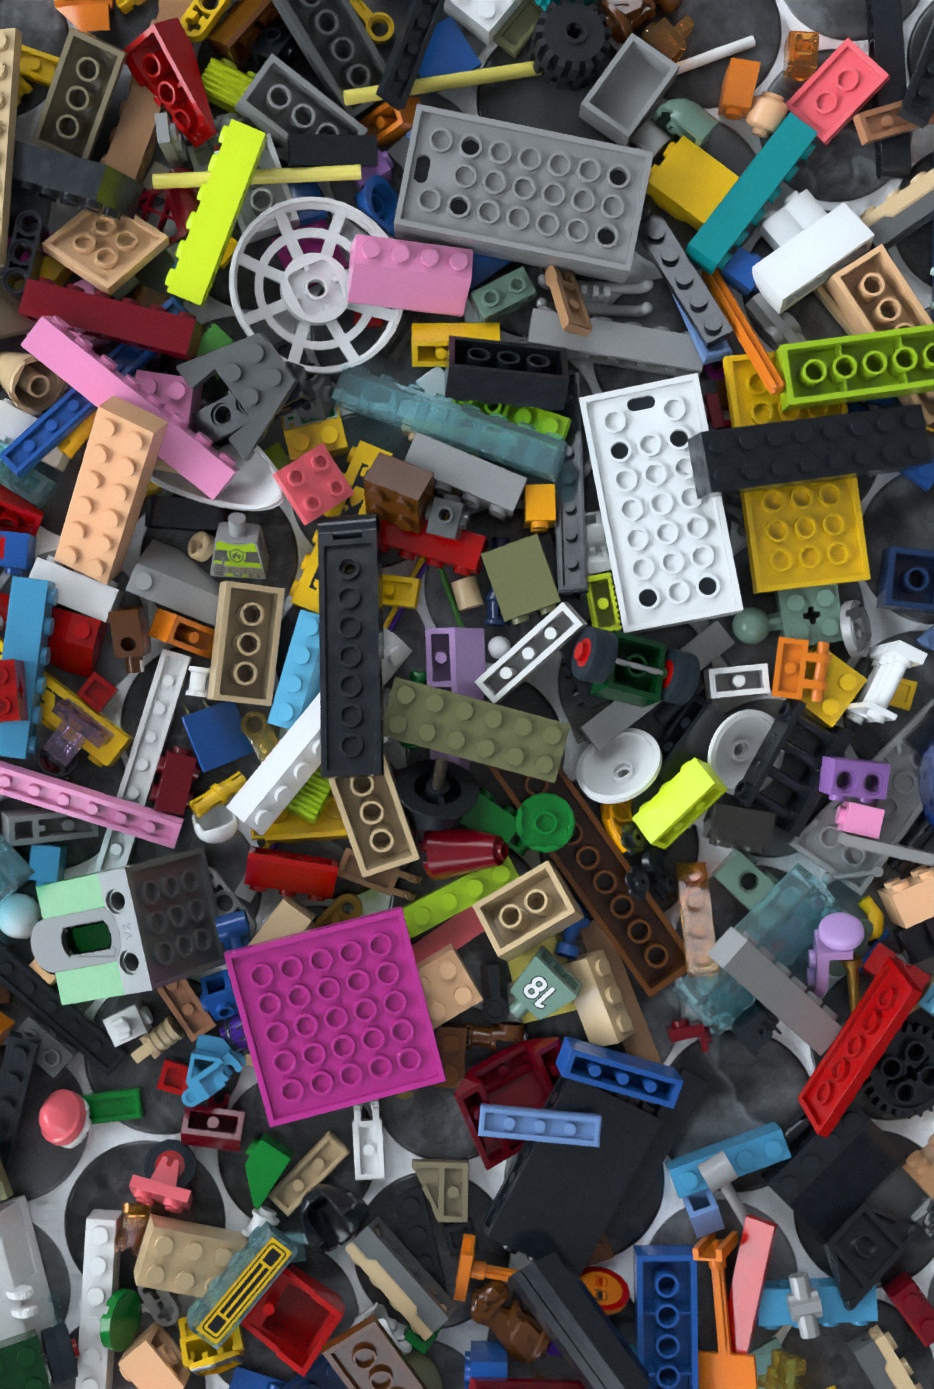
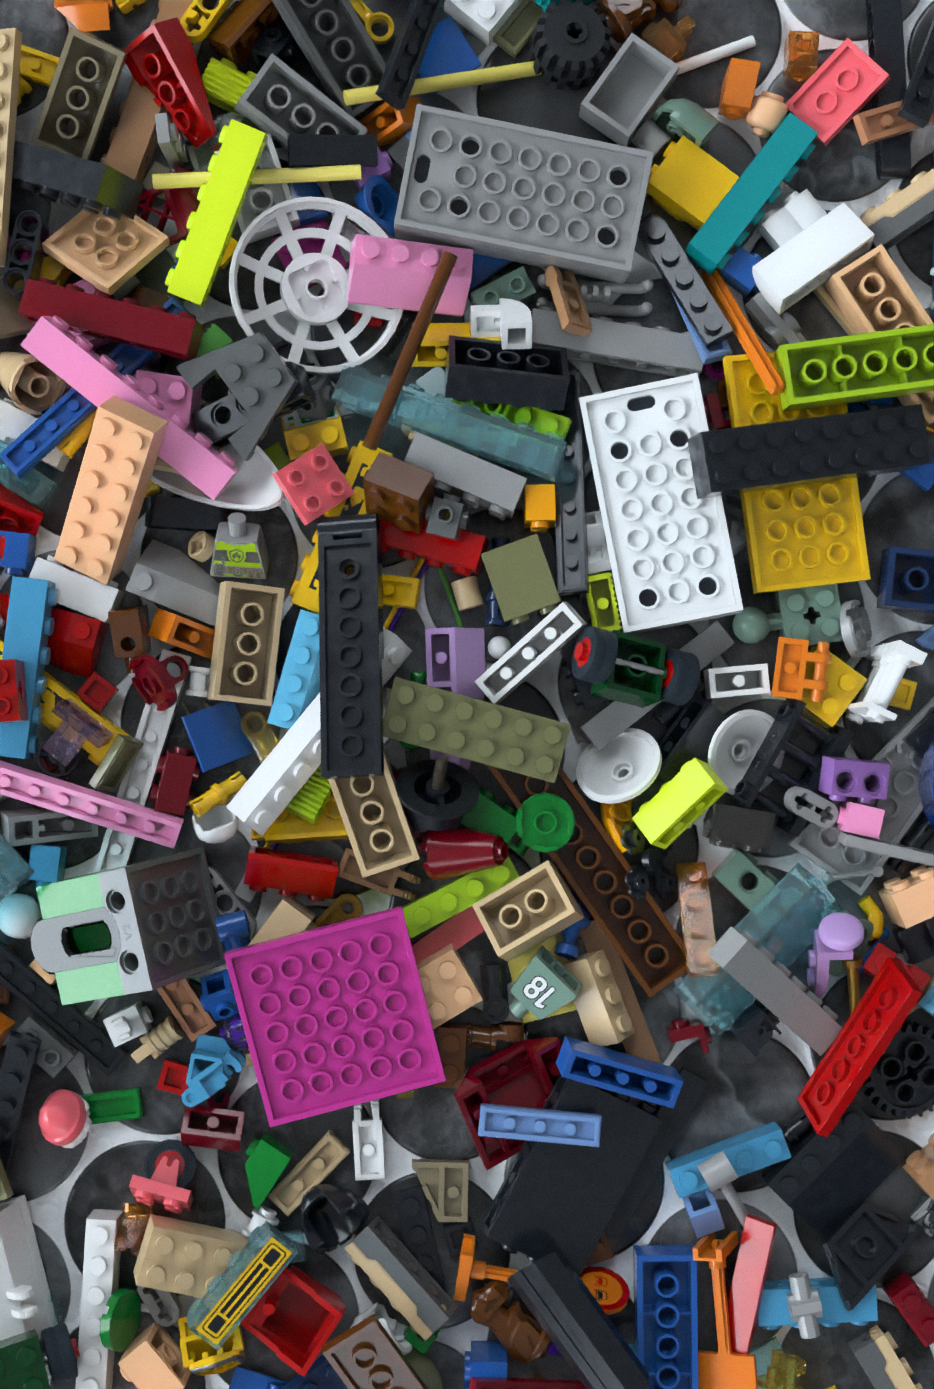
none -> olive tile [88,734,144,793]
none -> dark red tile [129,654,189,711]
none -> reddish brown piece [362,251,458,451]
none -> white brick [470,298,532,350]
none -> light grey beam [784,786,838,828]

